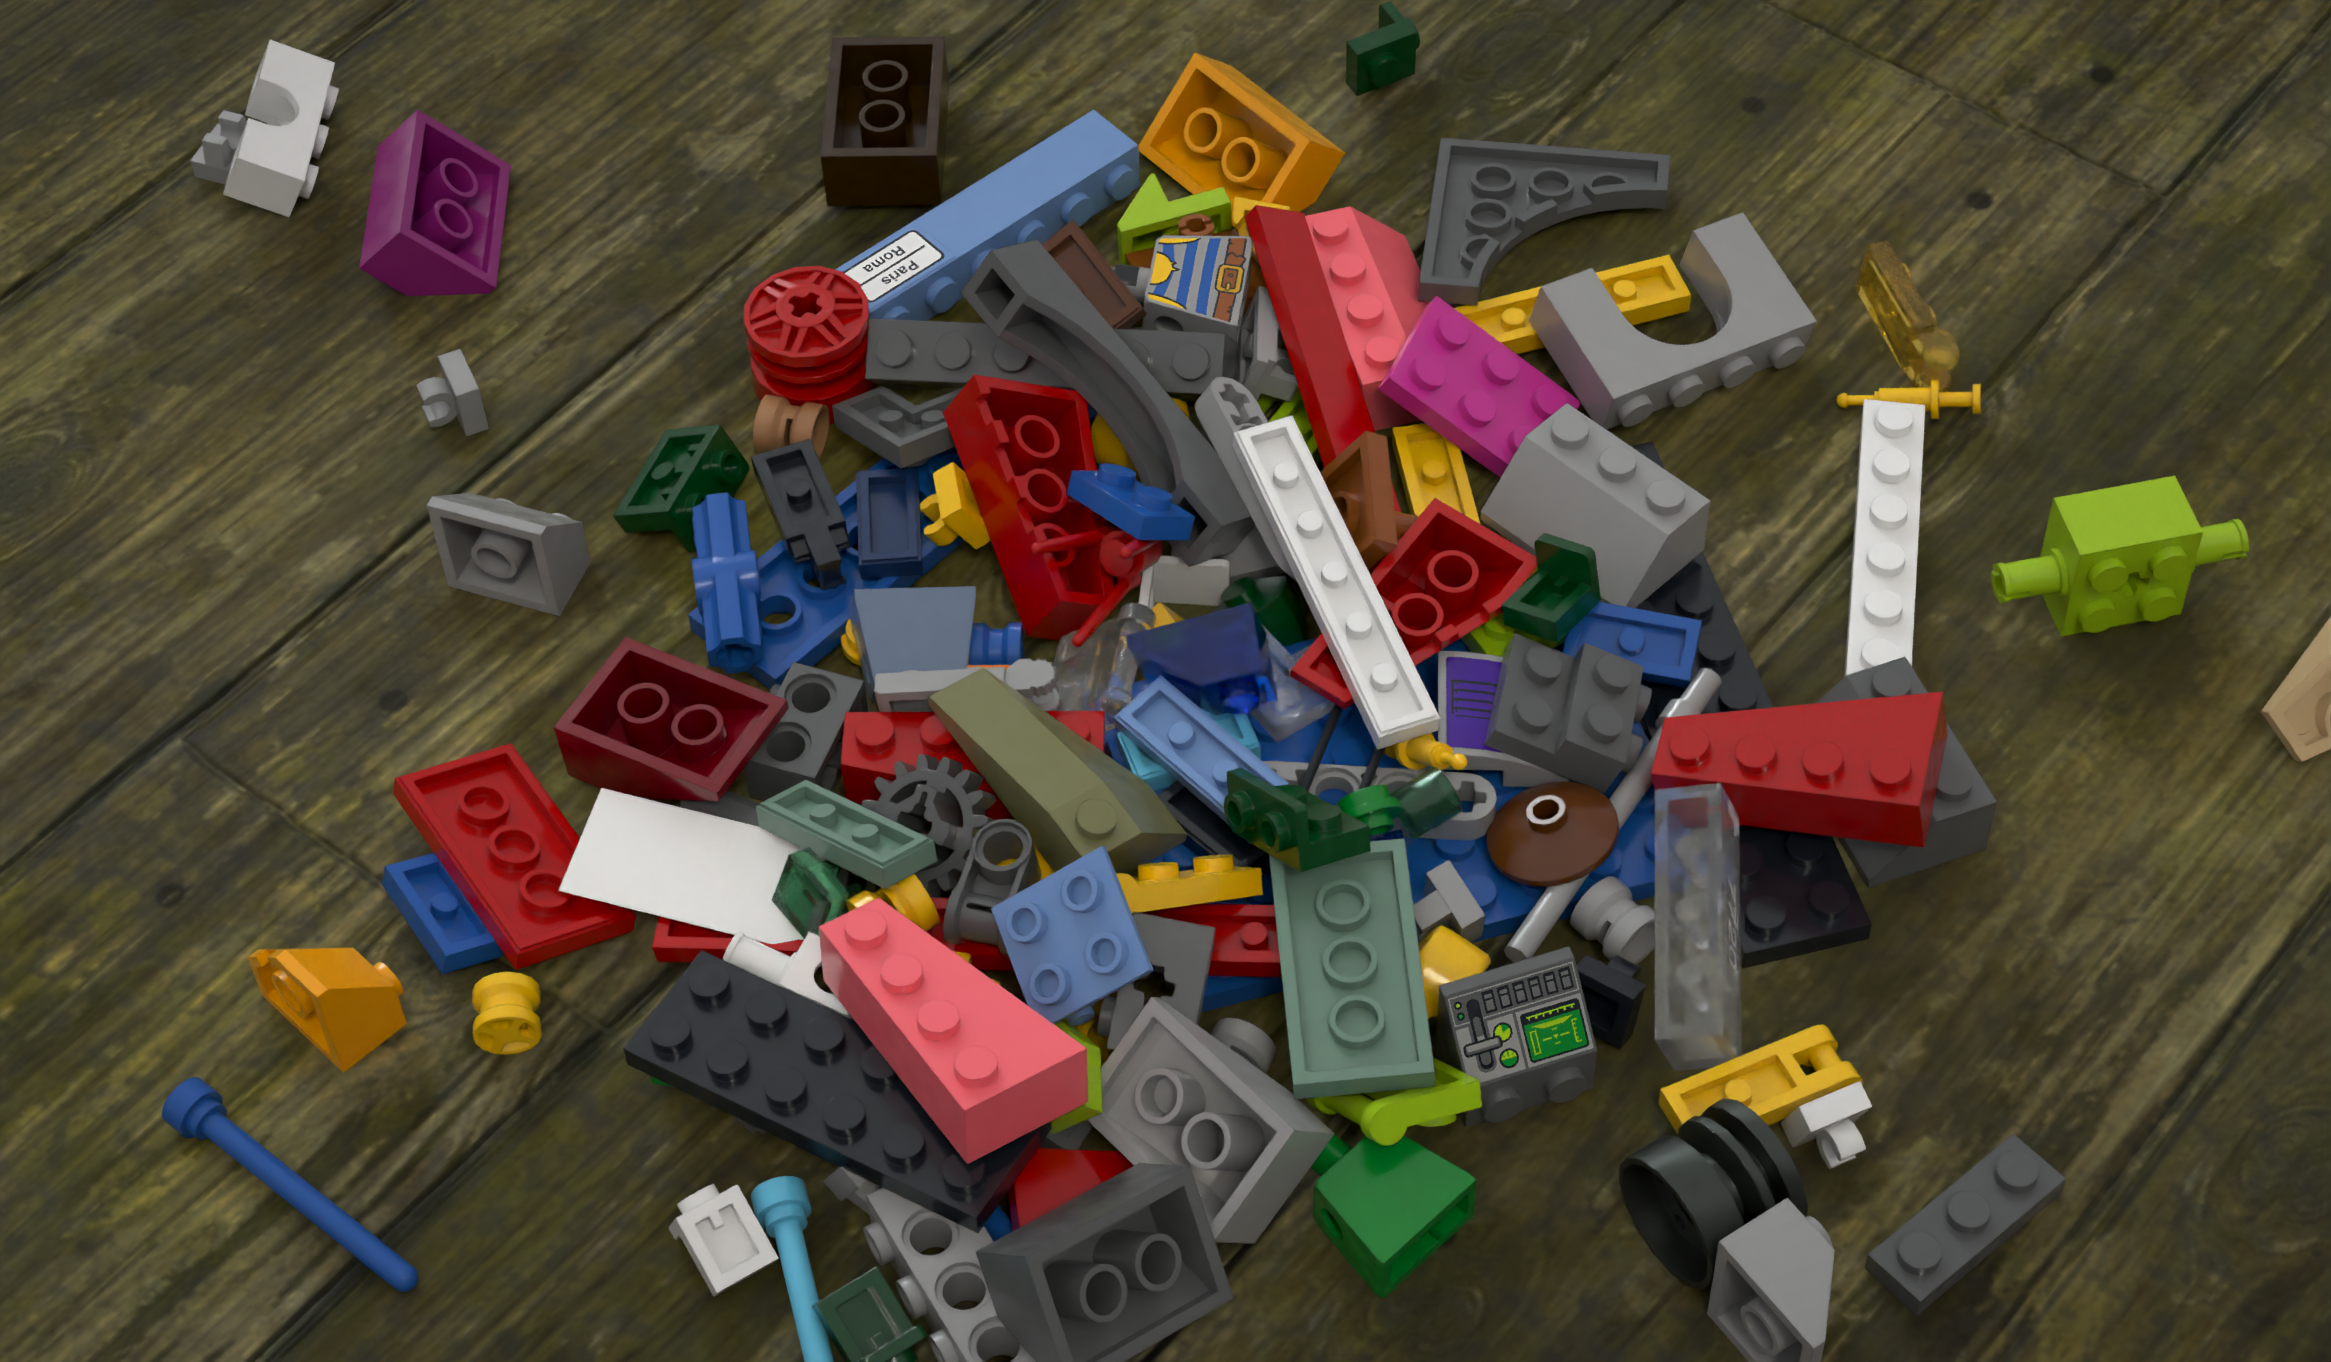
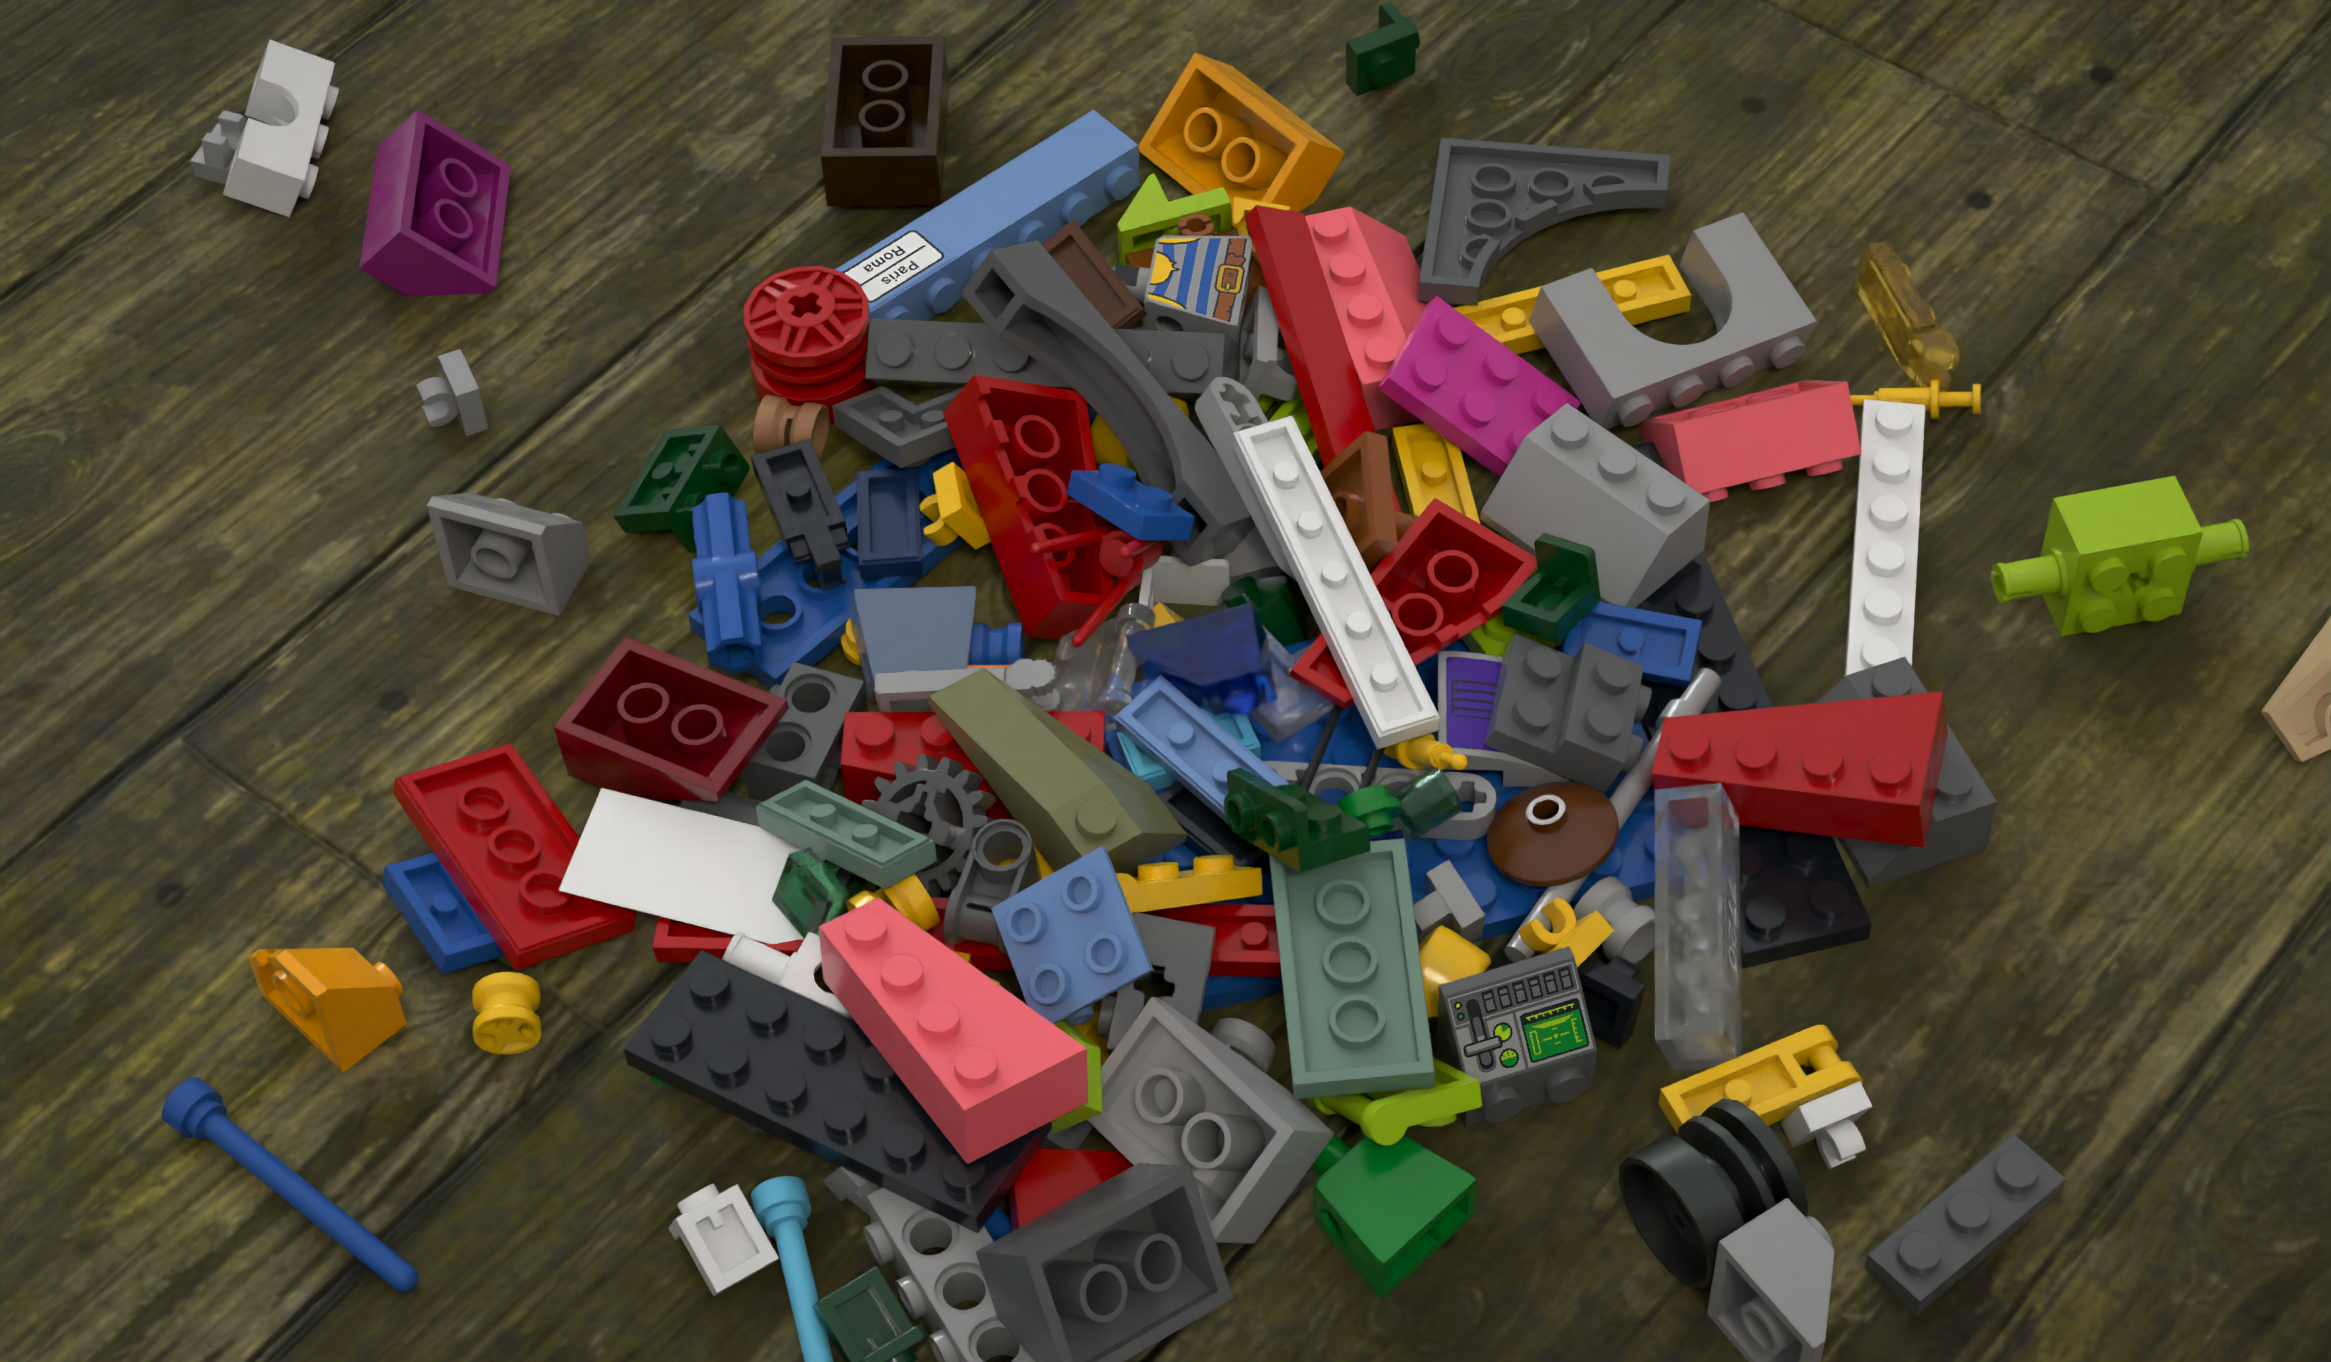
none -> yellow tile [1519,897,1614,967]
none -> coral slope [1637,380,1862,502]

